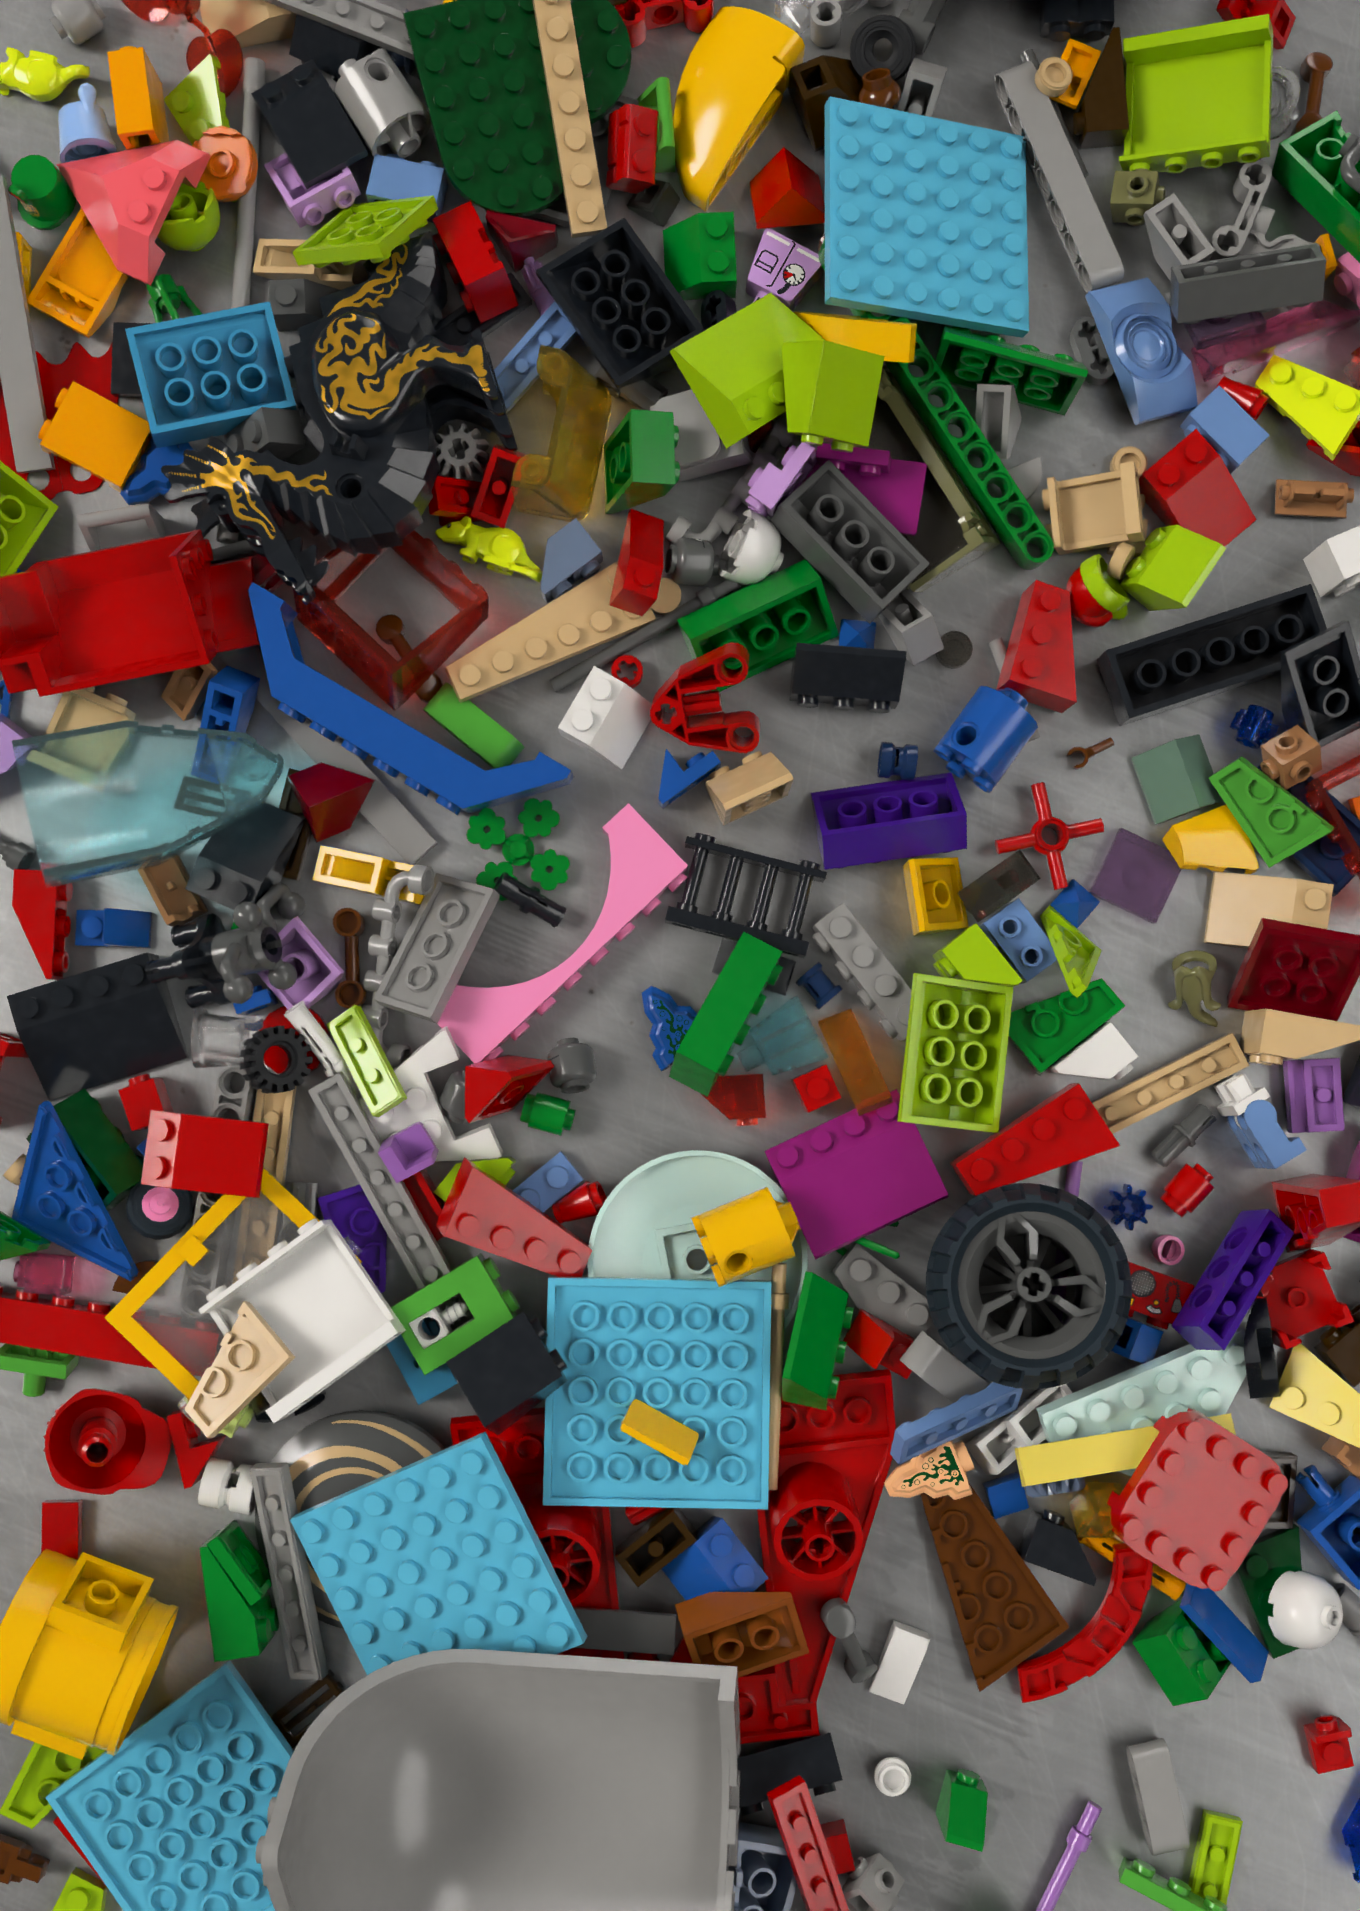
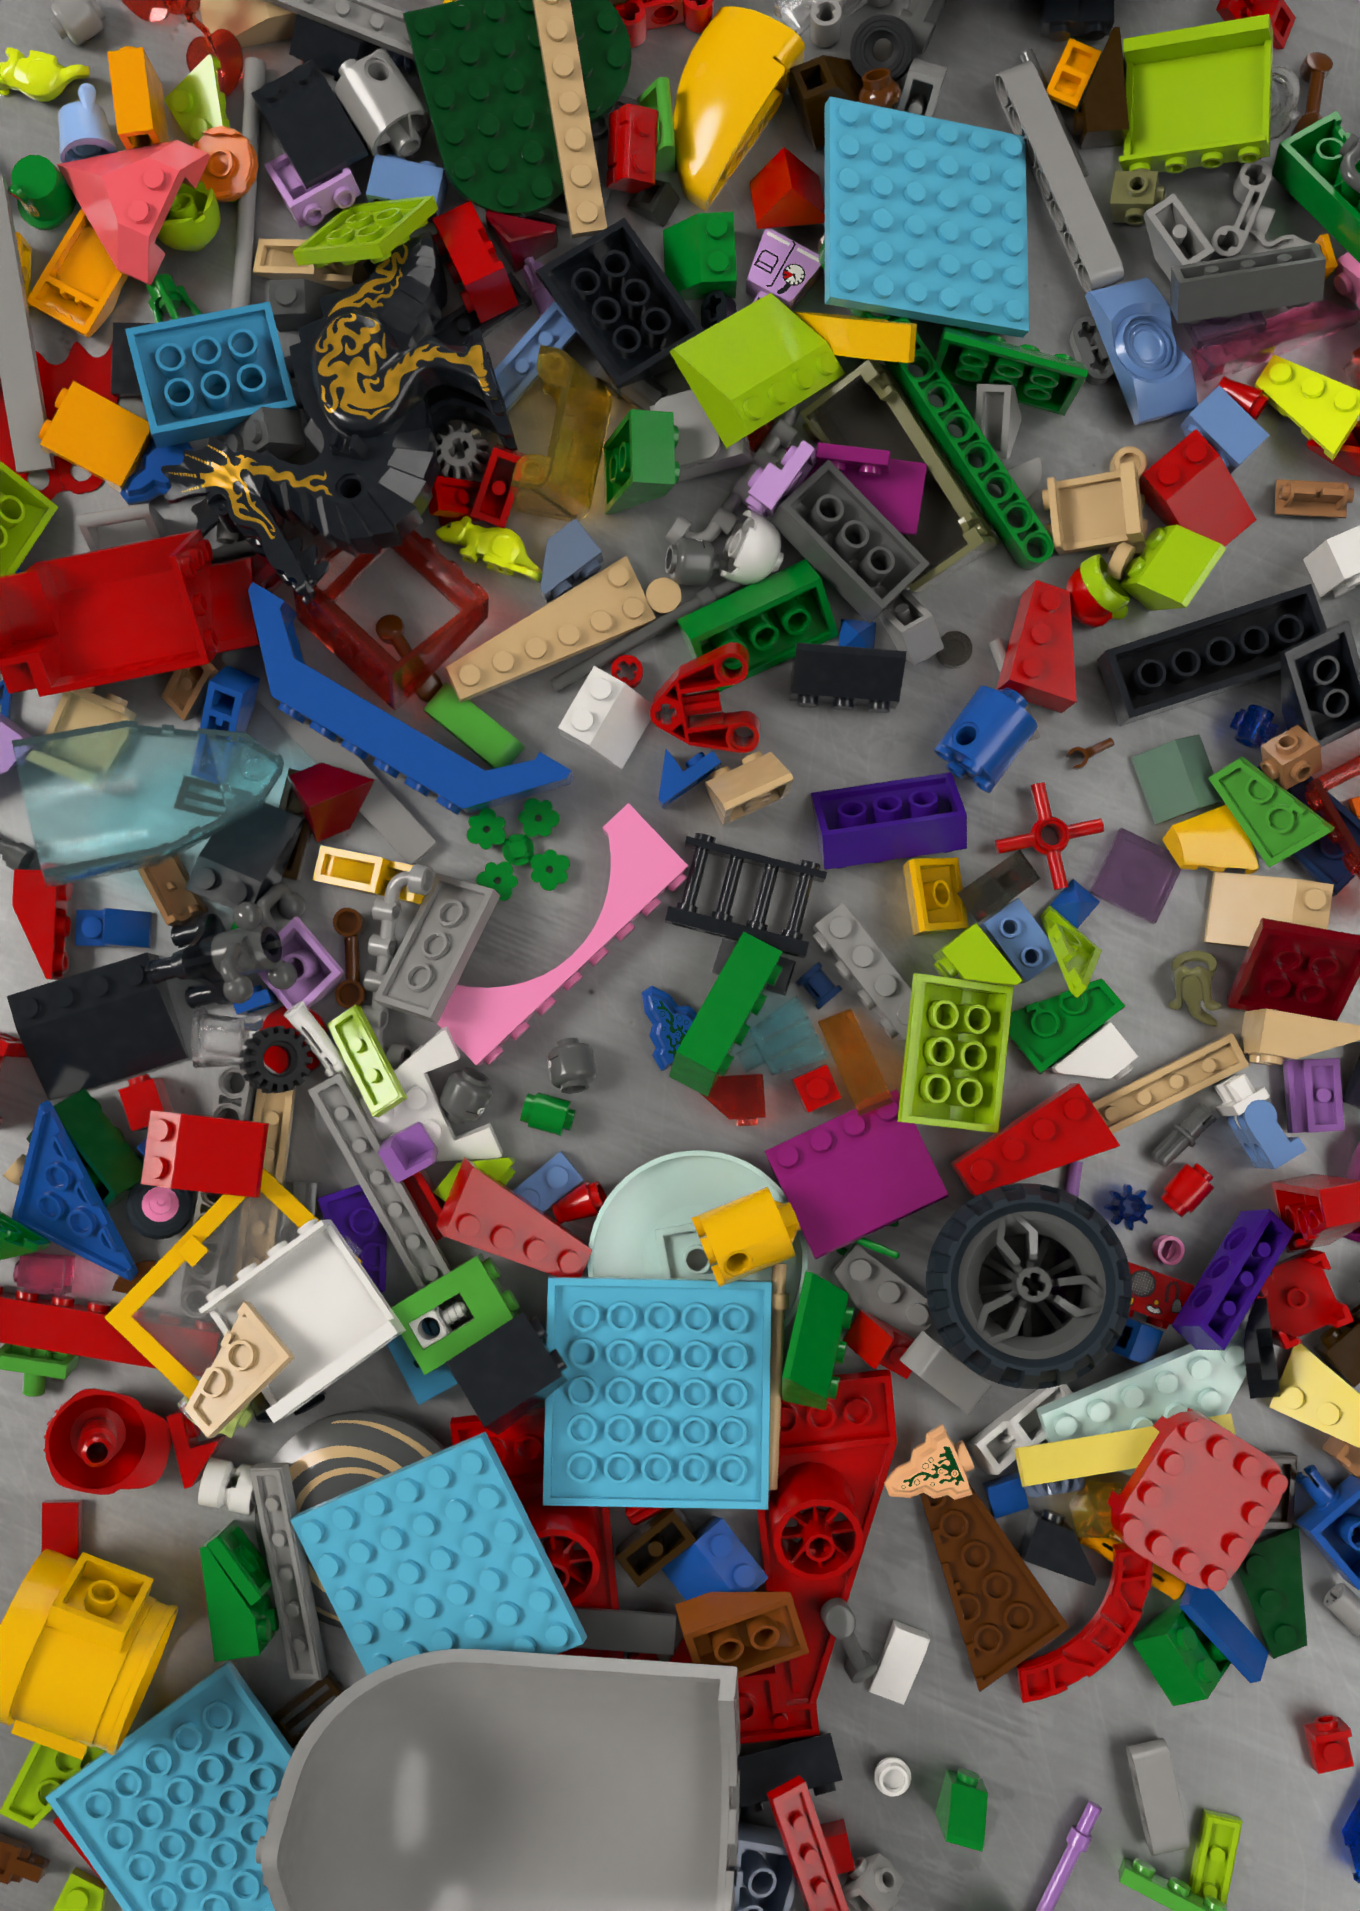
red slope [465,1055,554,1123] -> none
black pin [493,872,566,928] -> none
red slope [609,509,664,616] -> none
yellow slope [620,1399,699,1466] -> none
lime slope [782,340,884,453] -> none
dark blue wheel [877,742,918,781] -> none
medium blue plate [890,1382,1023,1465] -> none
tan tile [1035,57,1073,97] -> none
white cylinder [1268,1570,1343,1650] -> none

